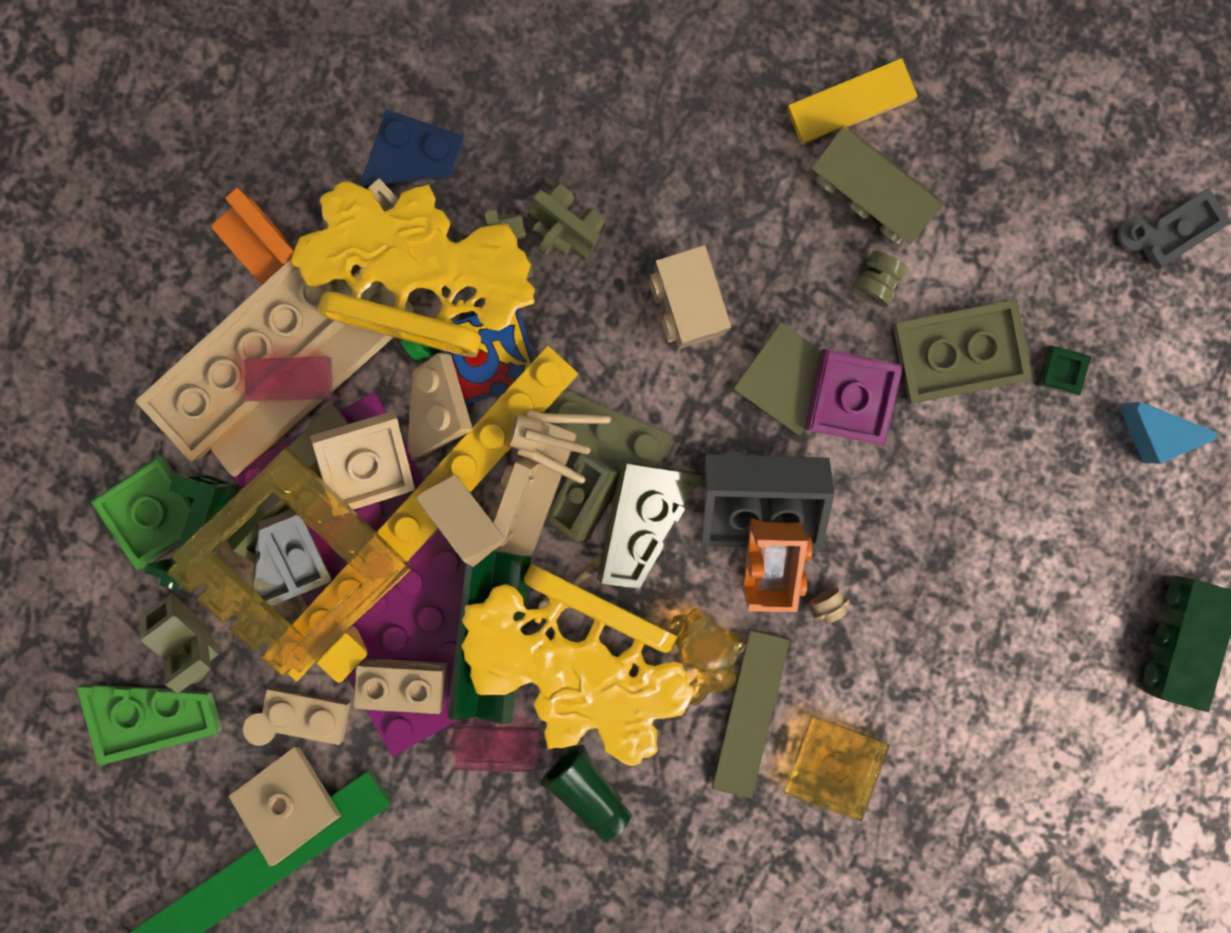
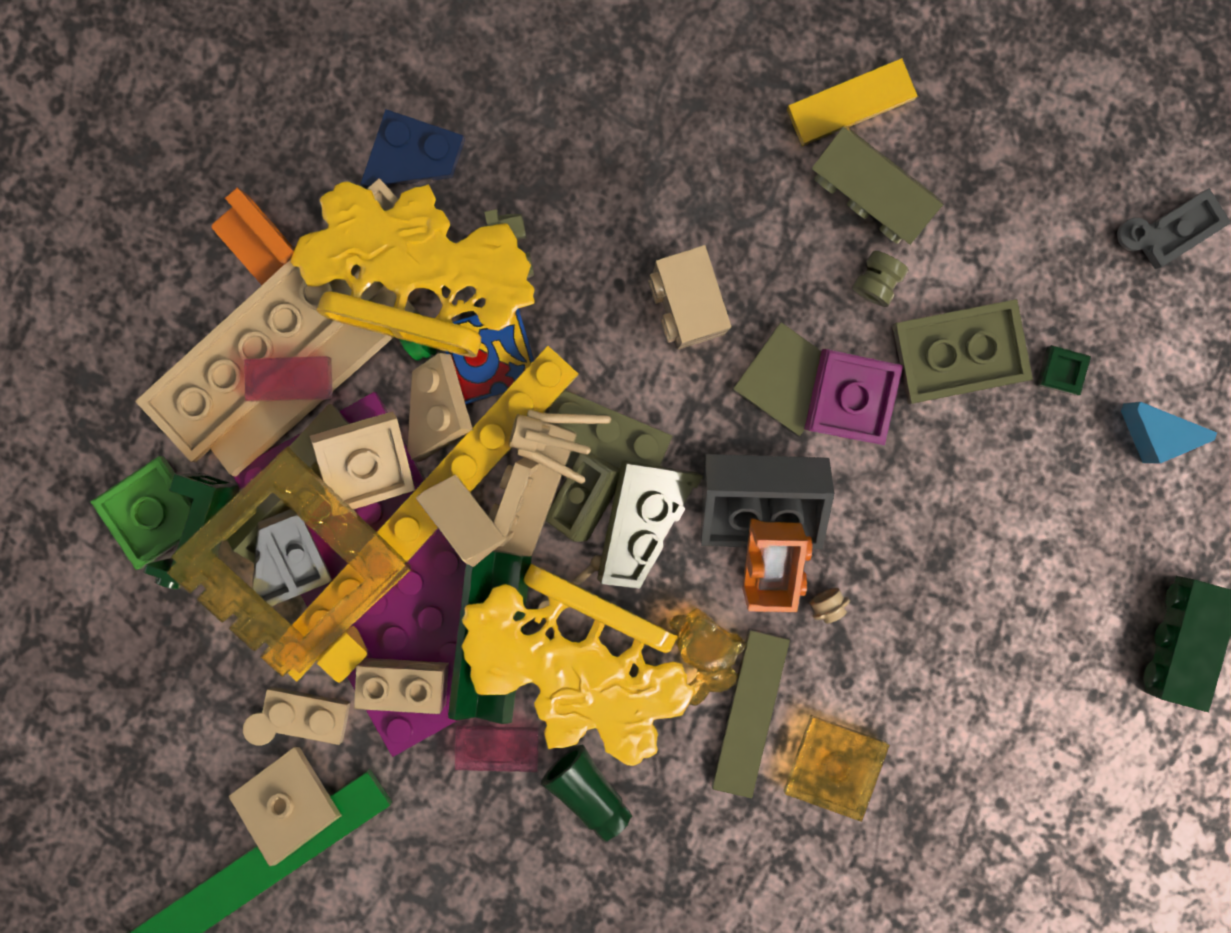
bright green wing [76,684,222,766] -> none
olive brick [139,593,219,694] -> none
olive hips [527,183,605,260] -> none

